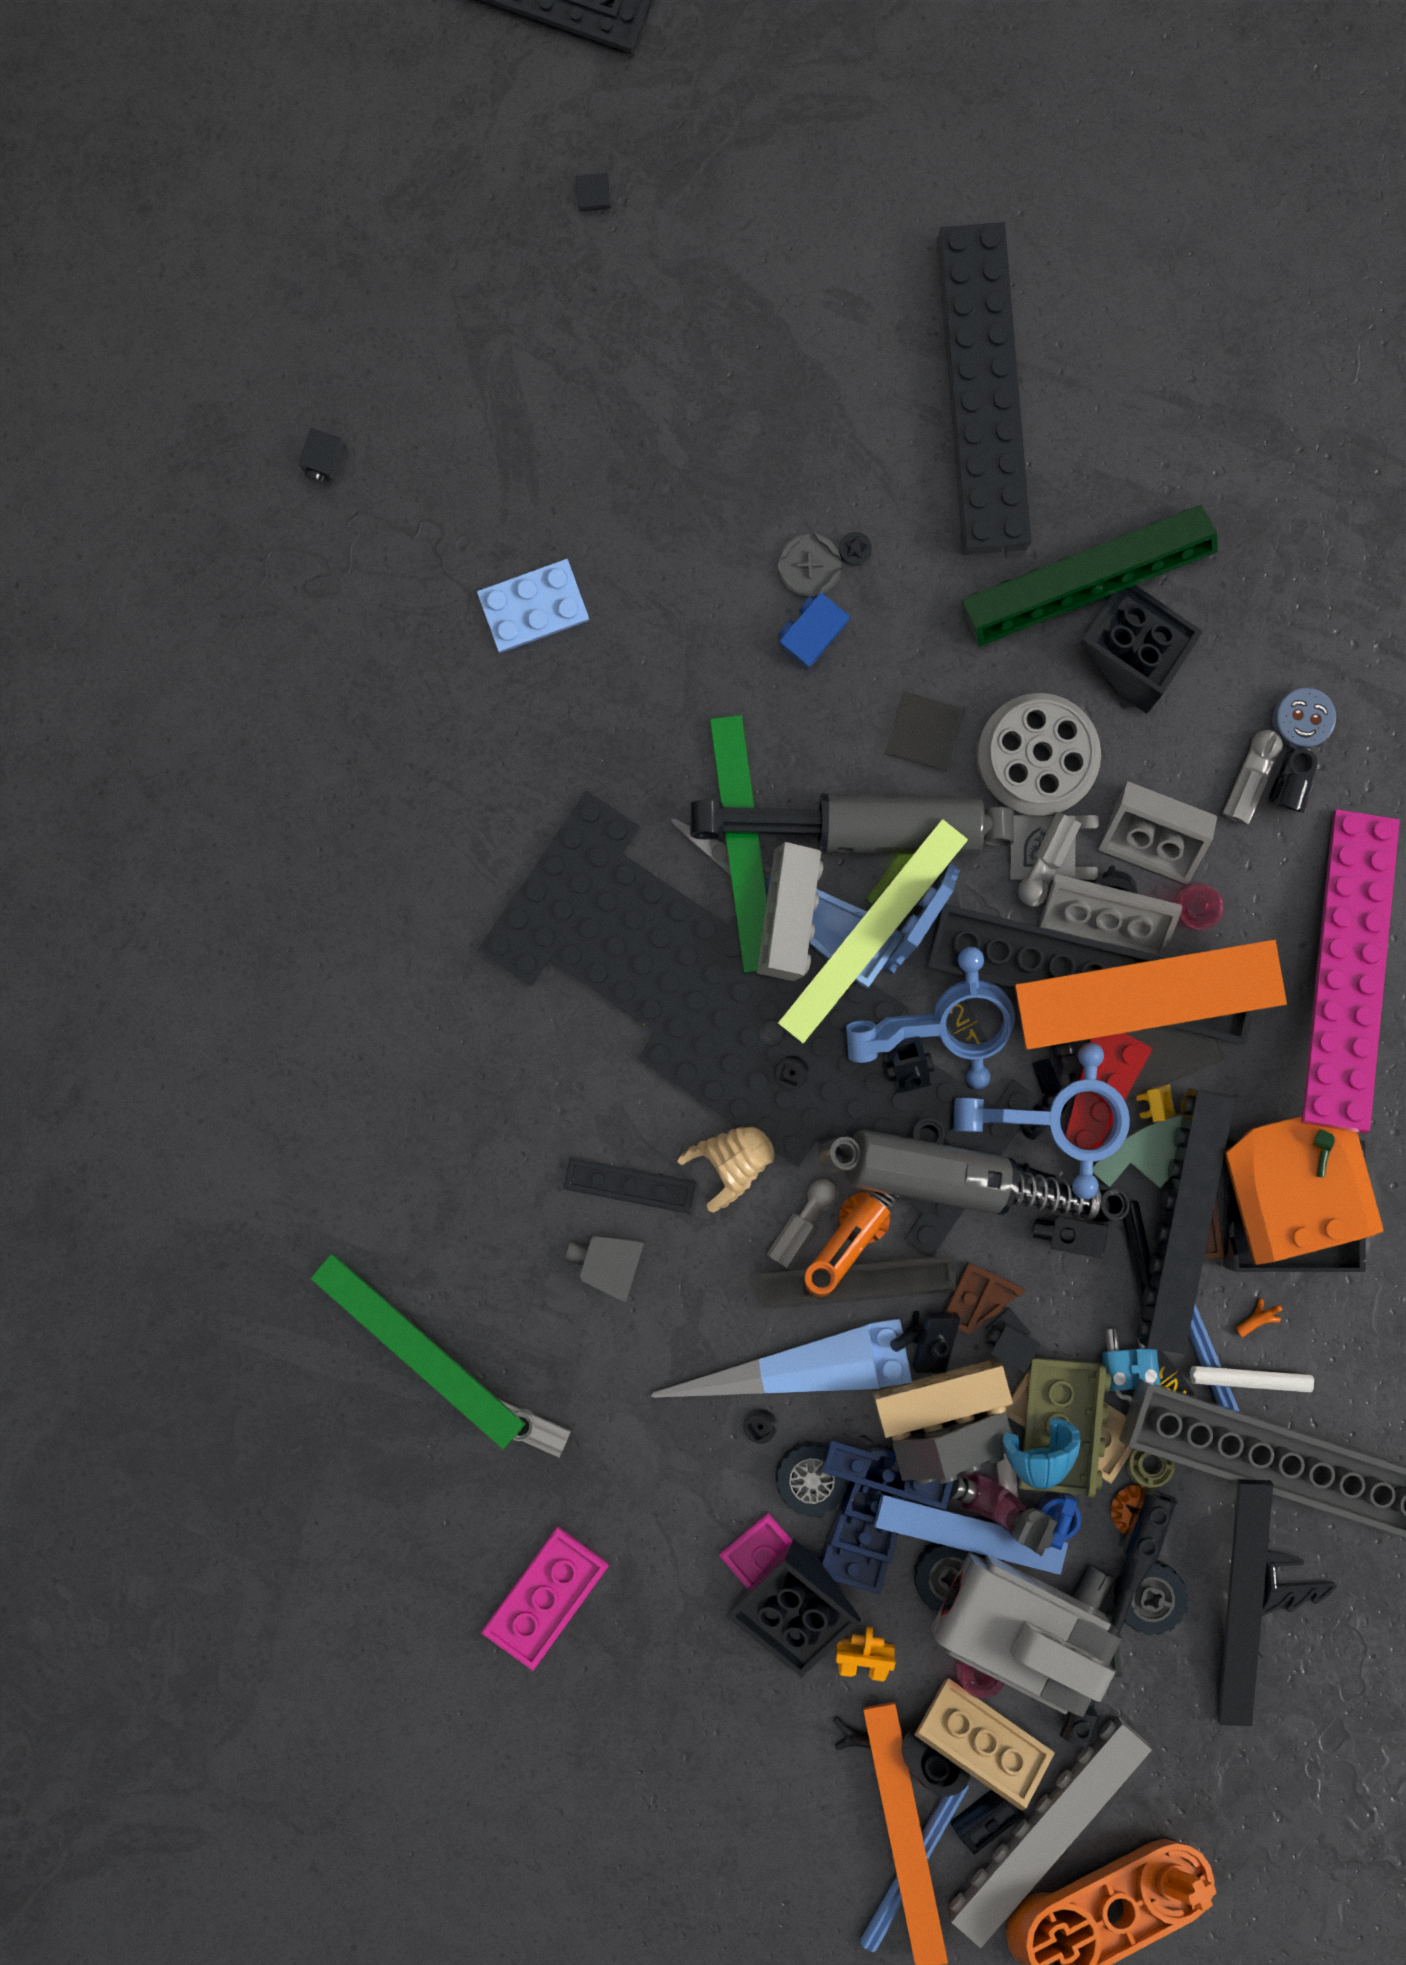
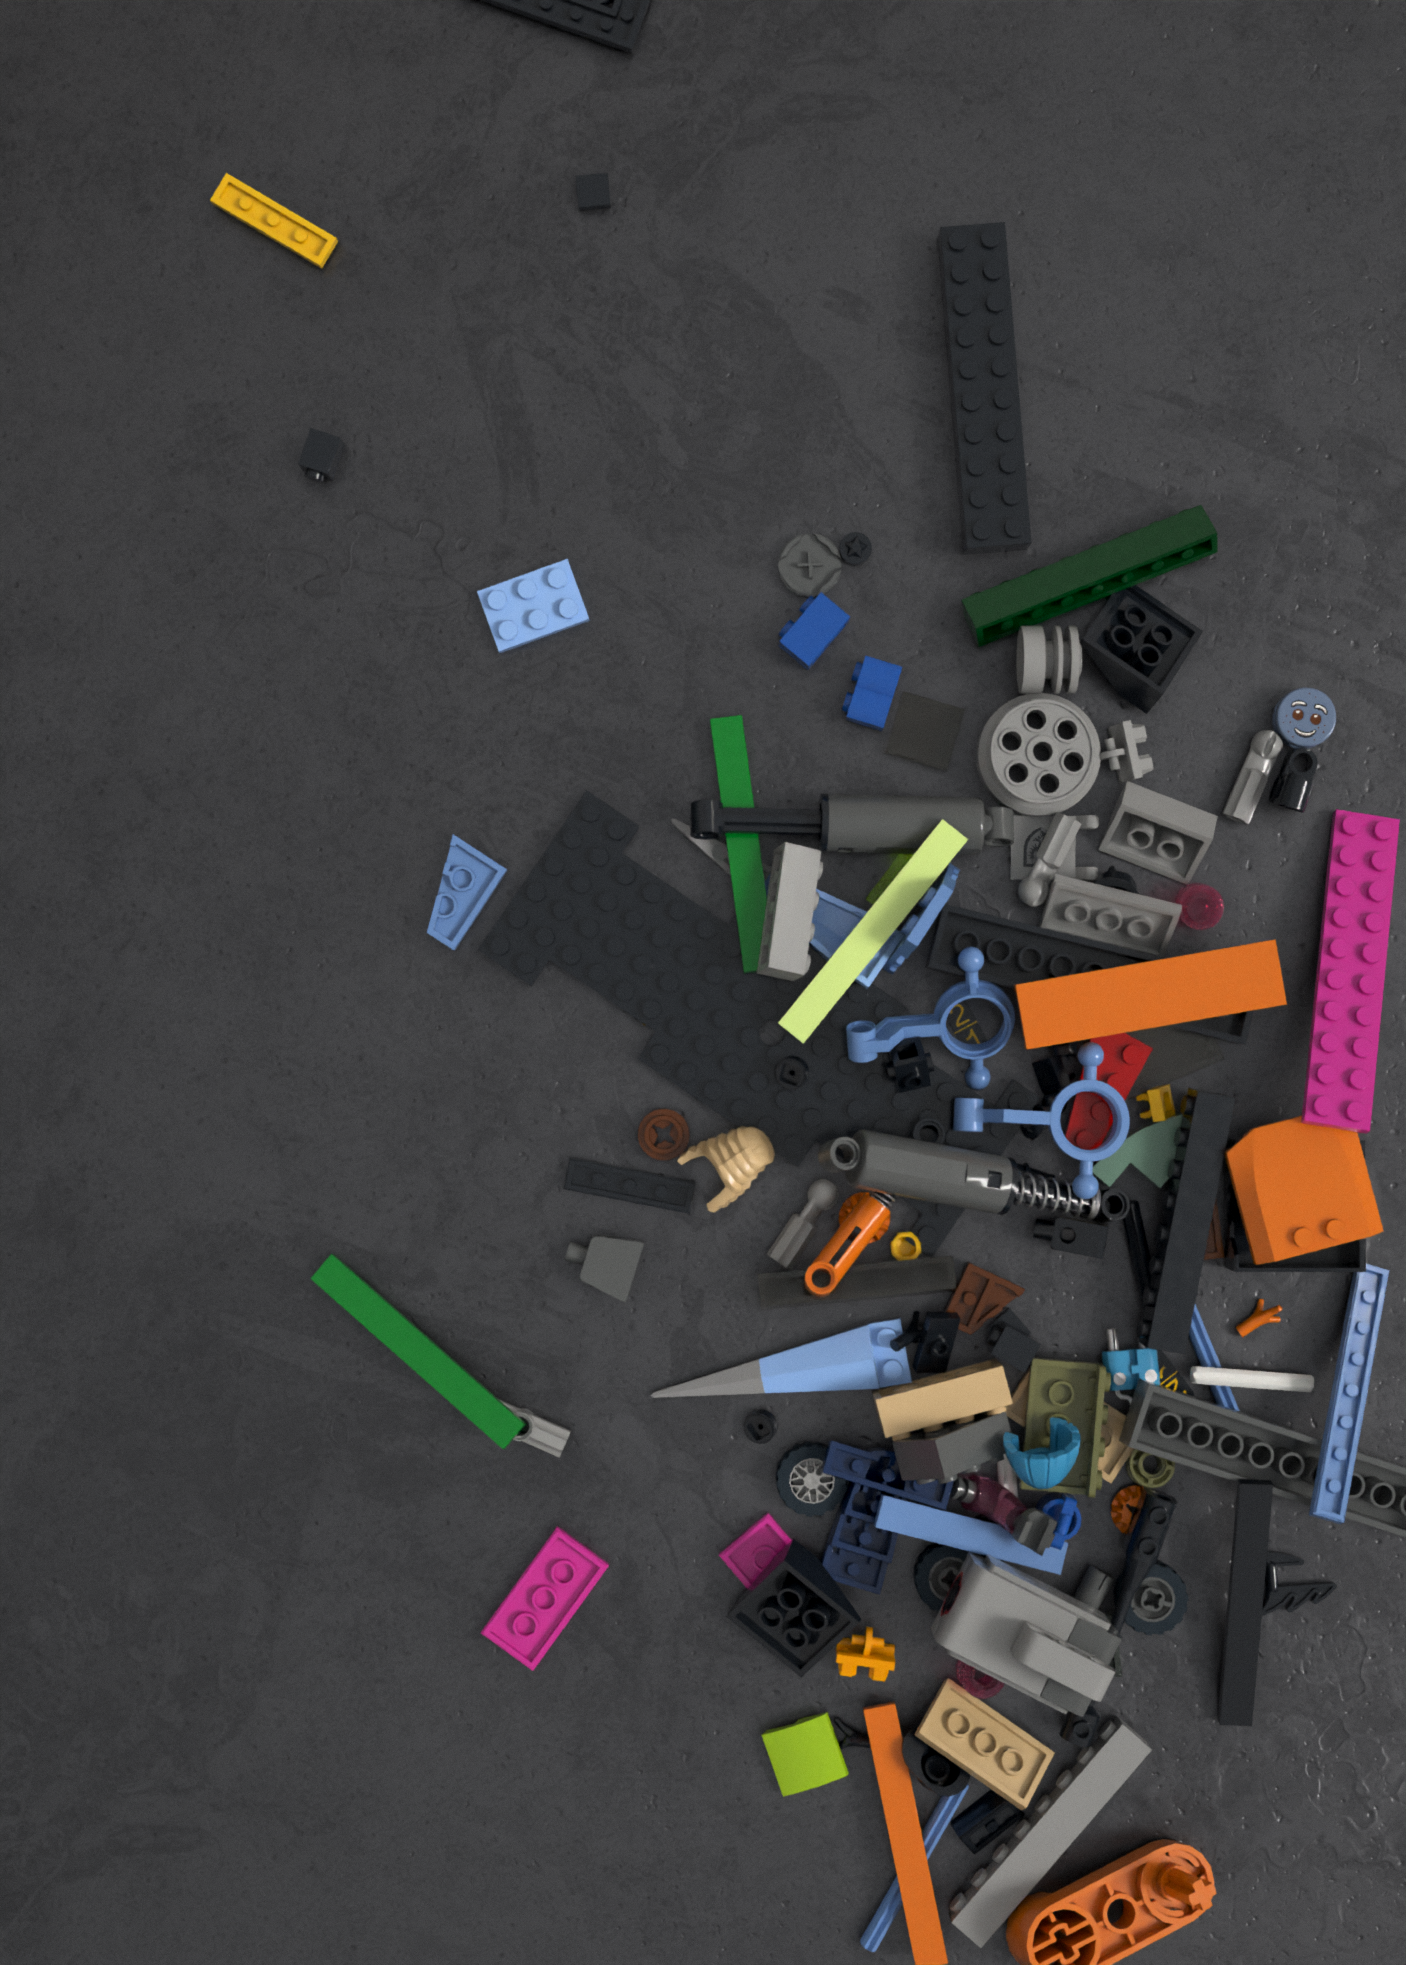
dark green hand [1313,1129,1335,1178] -> none
none -> yellow plate [210,173,338,269]
none -> medium blue wing [427,834,507,951]
none -> reddish brown gear [638,1109,689,1160]
none -> lime slope [762,1712,849,1797]
none -> blue brick [842,656,902,731]
none -> yellow tile [890,1231,921,1263]
none -> light grey wheel [1016,625,1082,694]
none -> light grey hips [1100,720,1154,784]
none -> medium blue tile [1309,1263,1389,1524]

